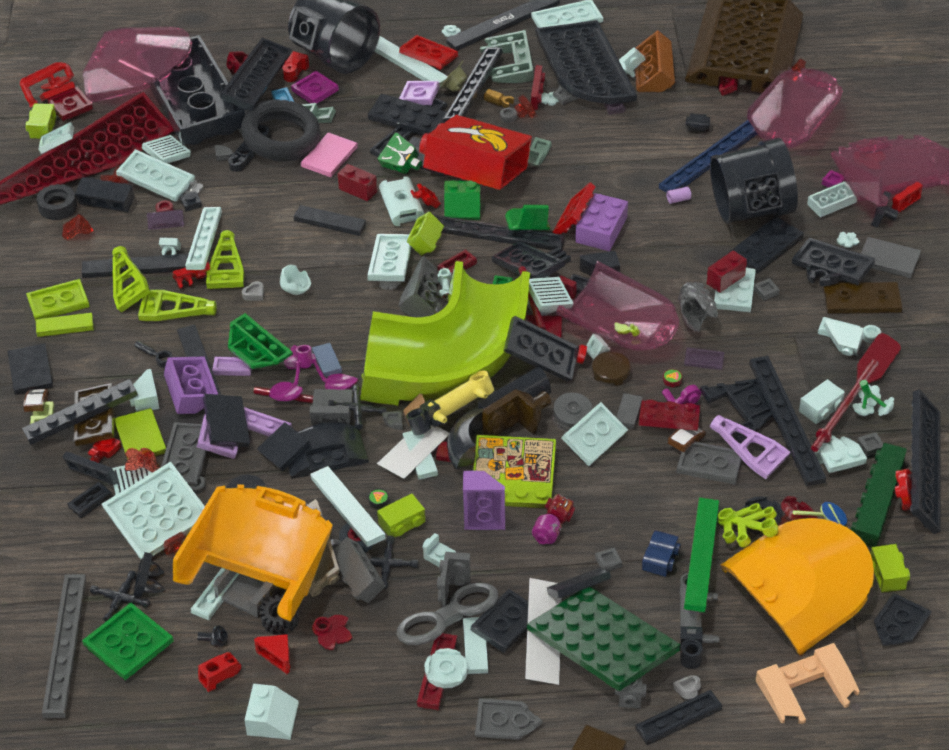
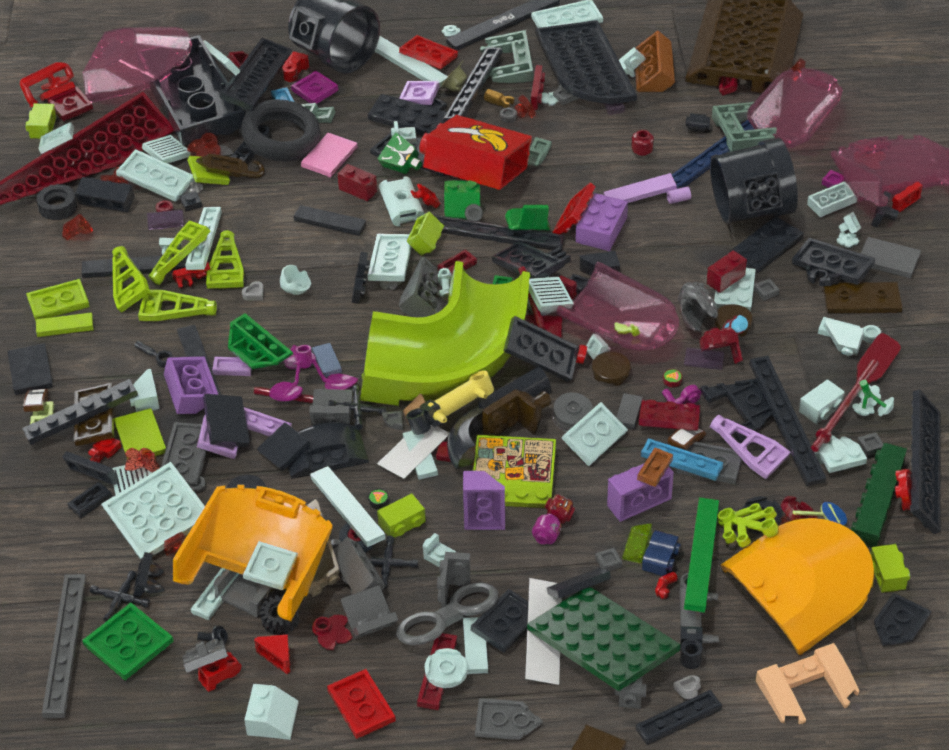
none -> lime plate [148,221,211,285]
none -> dark grey hinge [182,639,228,672]
none -> clear red plate [187,133,221,157]
none -> lime tile [187,156,230,185]
none -> dark brown plate [196,153,265,178]
none -> light aqua tile [203,40,240,76]
none -> light aqua tile [243,541,298,590]
none -> red plate [327,669,396,739]
none -> dark grey bracket [340,585,398,639]
none -> black plate [351,251,370,304]
none -> light aqua bracket [391,121,416,144]
none -> dark grey tile [465,204,483,222]
none -> lavender tile [604,173,677,203]
none -> medium lavender brick [607,464,674,521]
none -> clear neon green slope [622,523,652,563]
none -> dark red head [631,130,654,156]
none -> dark orange plate [637,448,673,487]
none -> dark azure tile [641,438,723,481]
none -> red arm [655,572,678,599]
none -> dark red piece [699,315,748,364]
none -> sand green wedge [712,102,777,151]
none -> dark brown tile [715,304,753,336]
none -> light aqua tile [839,212,861,234]

